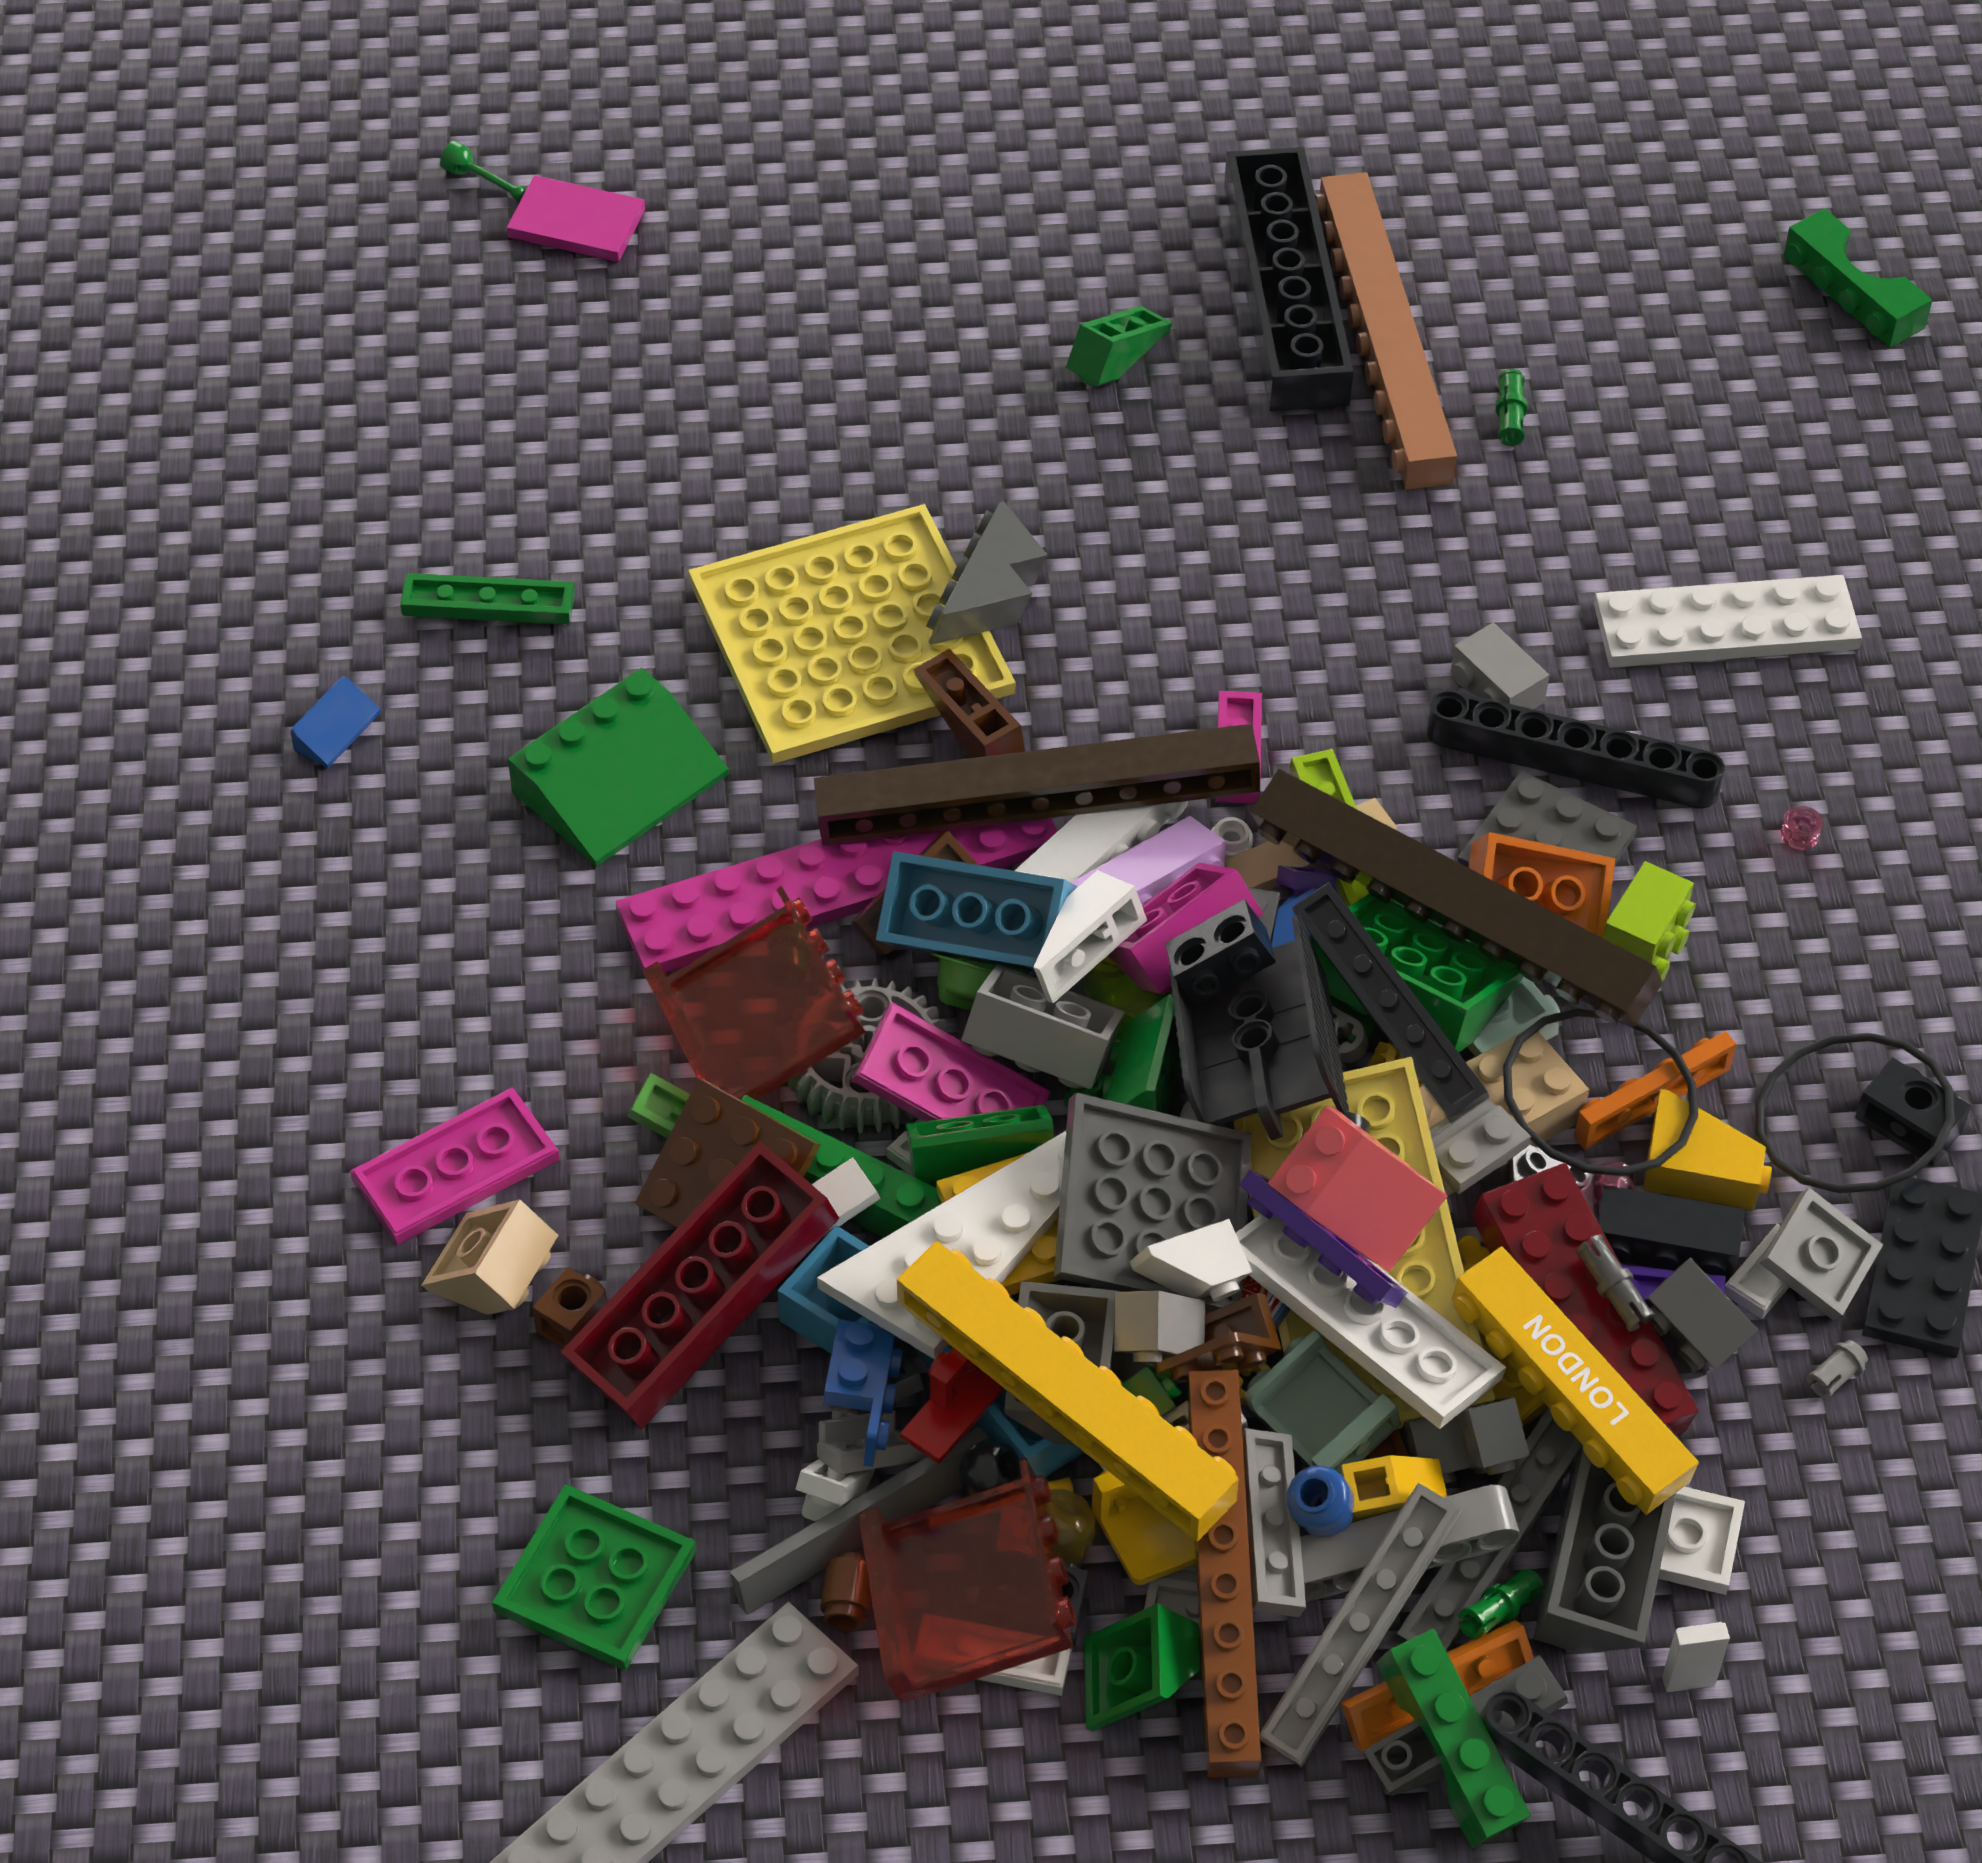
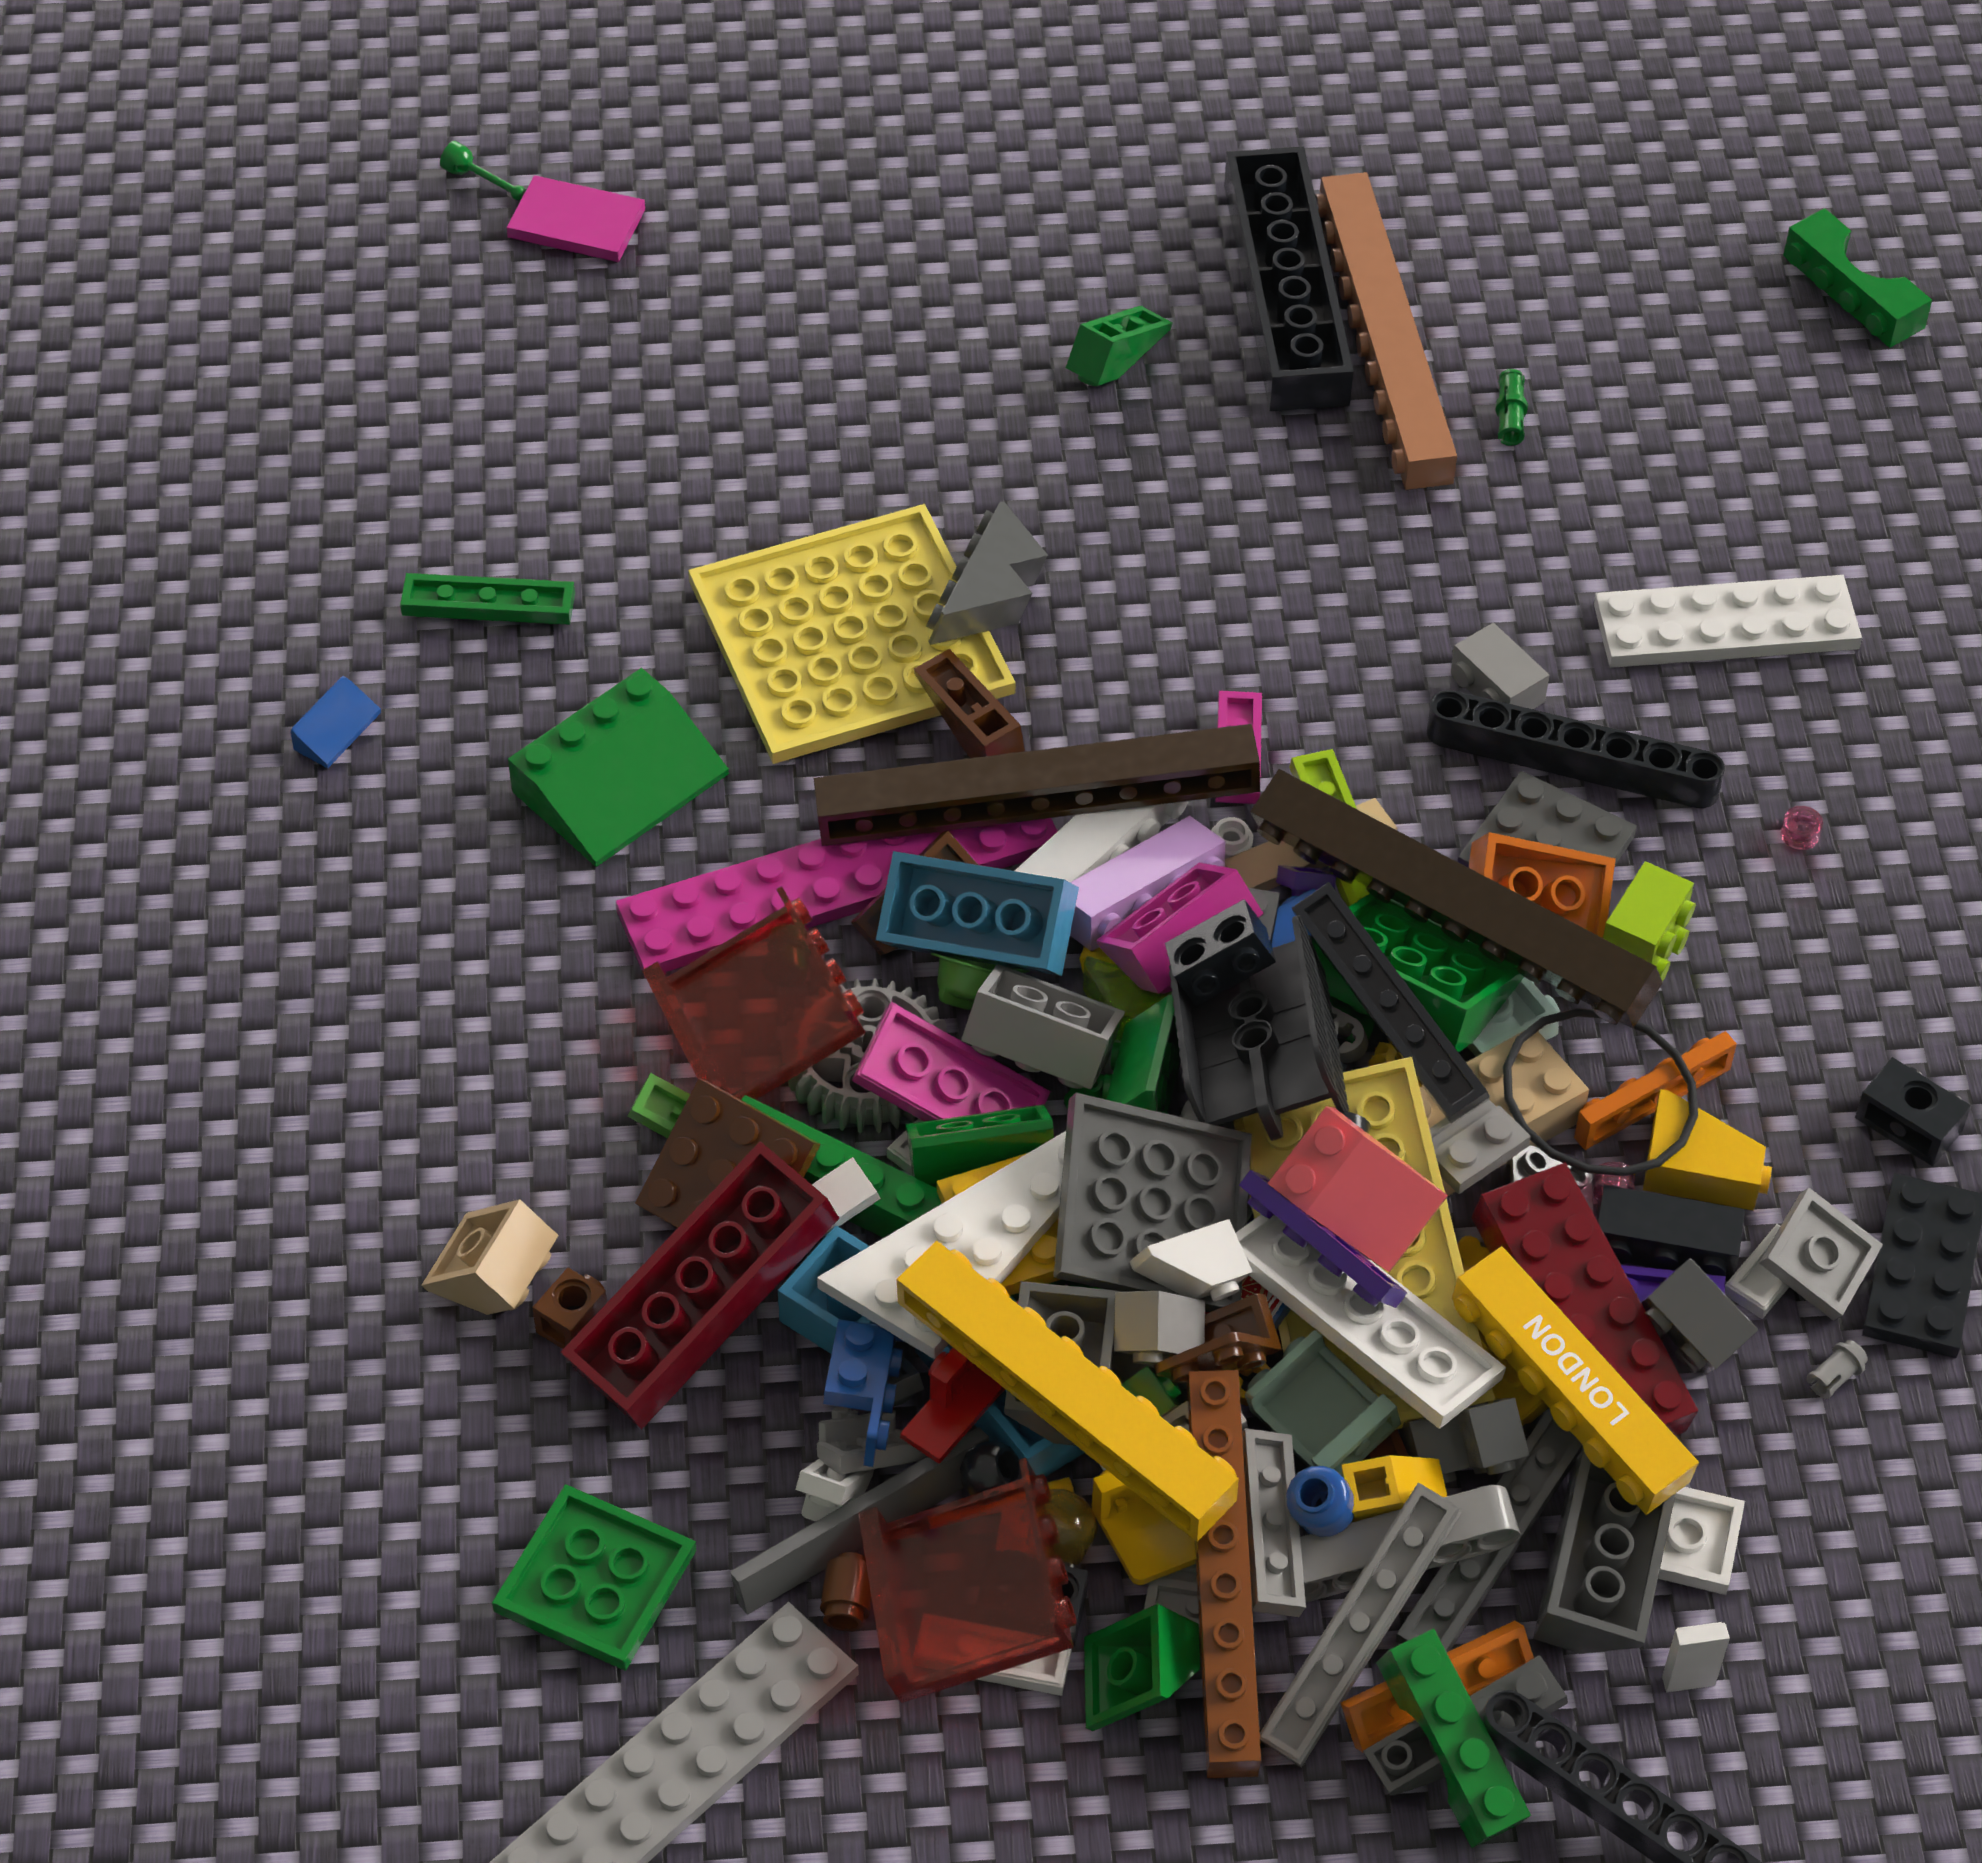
dark pink tile [350,1087,560,1245] -> none
white slope [1034,870,1147,1003] -> none
green pin [1458,1569,1544,1639] -> none
dark grey pin [1575,1234,1655,1332] -> none
black piece [1755,1033,1955,1193] -> none

